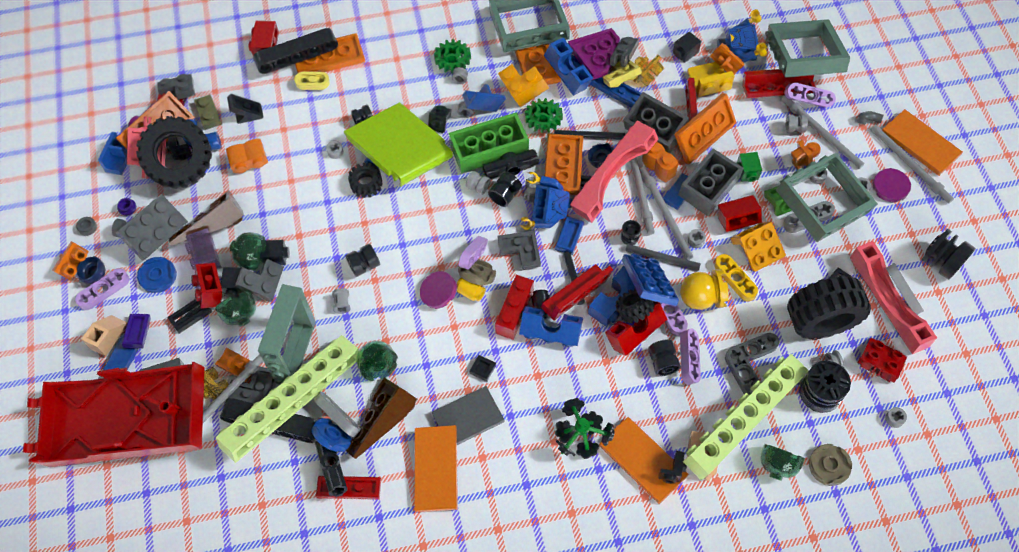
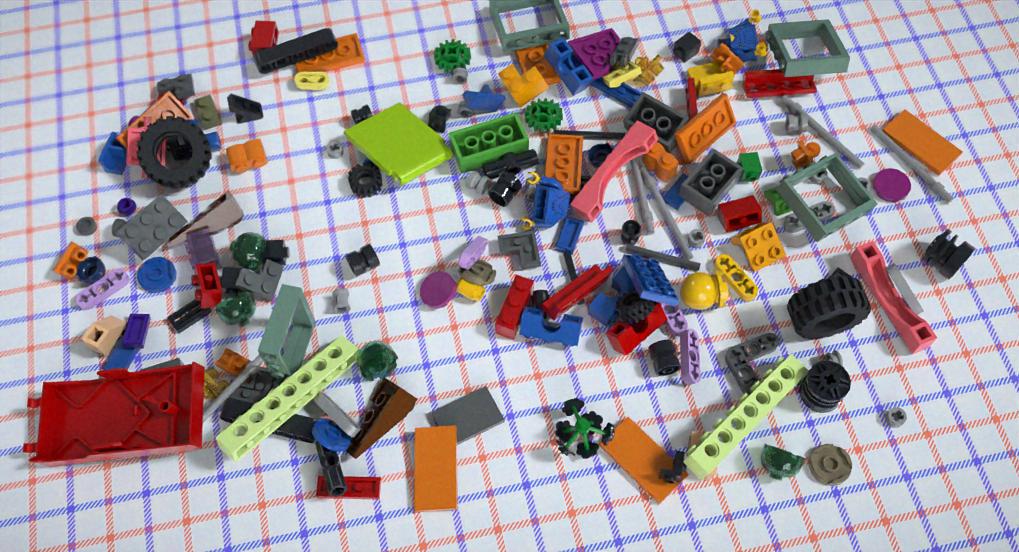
black tile [469,355,496,382] -> none
lavender beam [784,83,836,107] -> none
dark grey arm [857,111,884,125] -> none
red hinge [857,337,907,383] -> none

